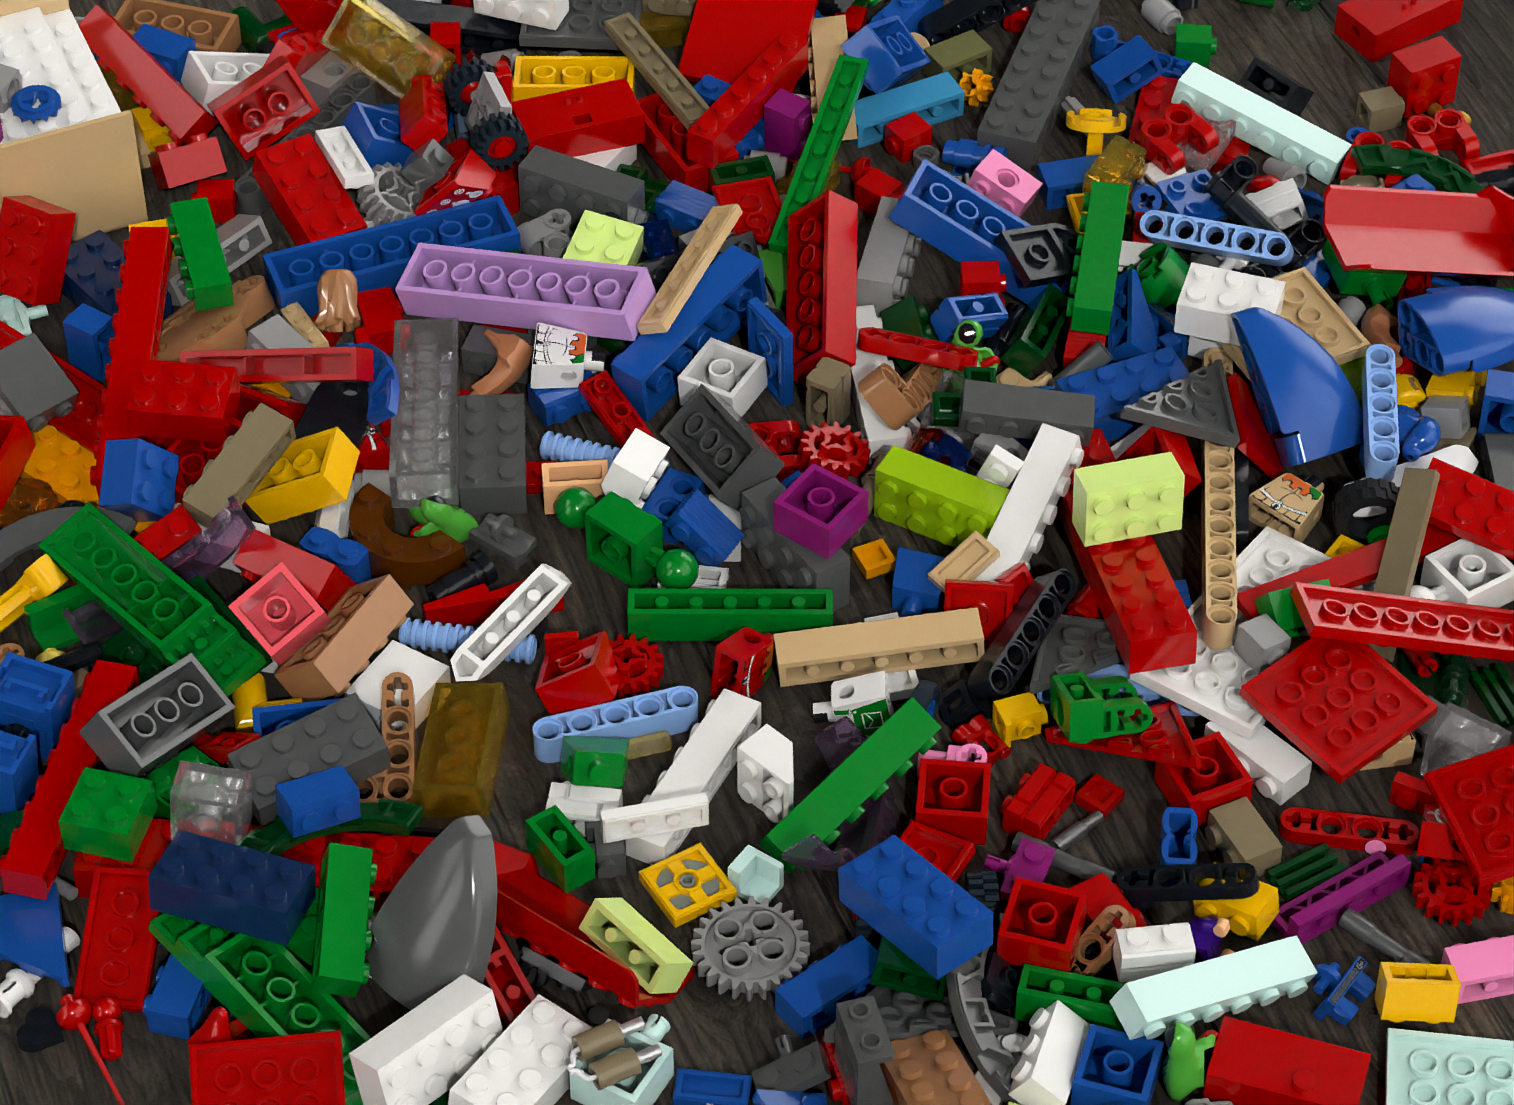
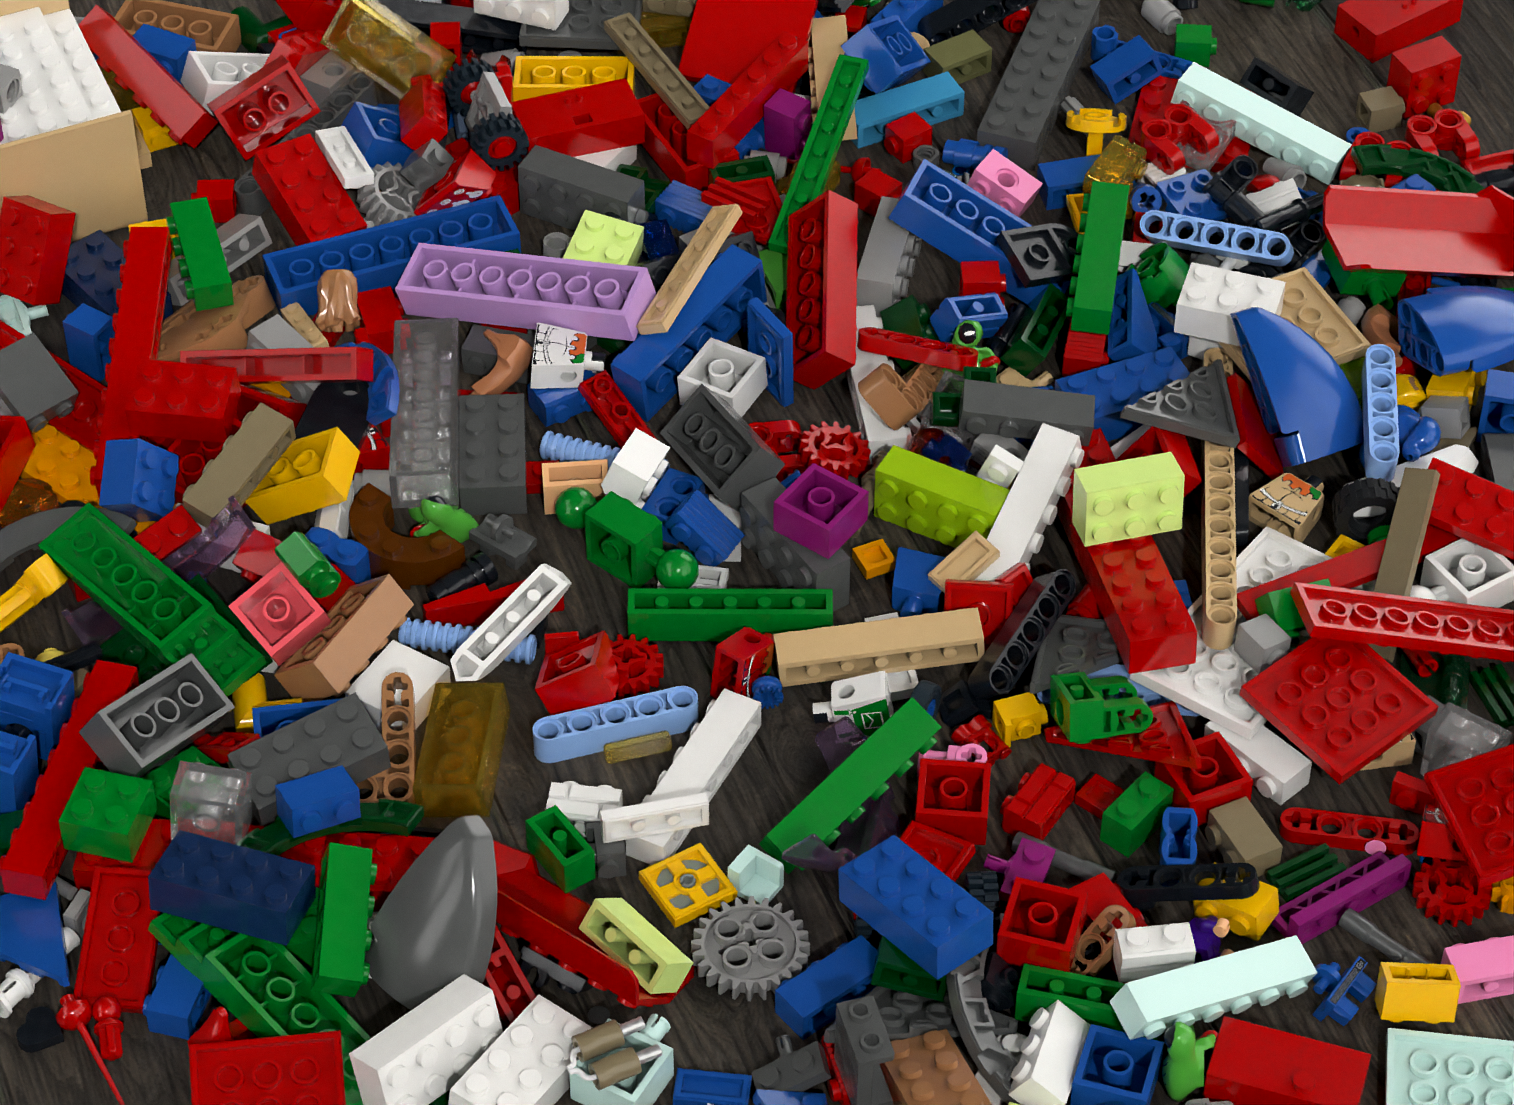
blue gear [11,85,62,124] -> none
green panel [24,585,107,652] -> none
red brick [148,133,227,190] -> none
light grey piece [517,209,574,256] -> none
green torso [560,736,630,788] -> none
white slope [737,724,794,823] -> none
dark tan brick [806,357,851,428] -> none
light orange gear [958,68,995,107] -> none
dark grey piece [1049,341,1113,390] -> none
flat silver pin [1049,810,1104,851] -> none
none -> light grey tile [63,889,90,939]
none -> green brick [275,532,341,598]
none -> red tile [701,176,770,224]
none -> blue bush [751,676,784,709]
none -> green brick [1100,771,1174,858]
none -> black axle [1249,193,1324,231]

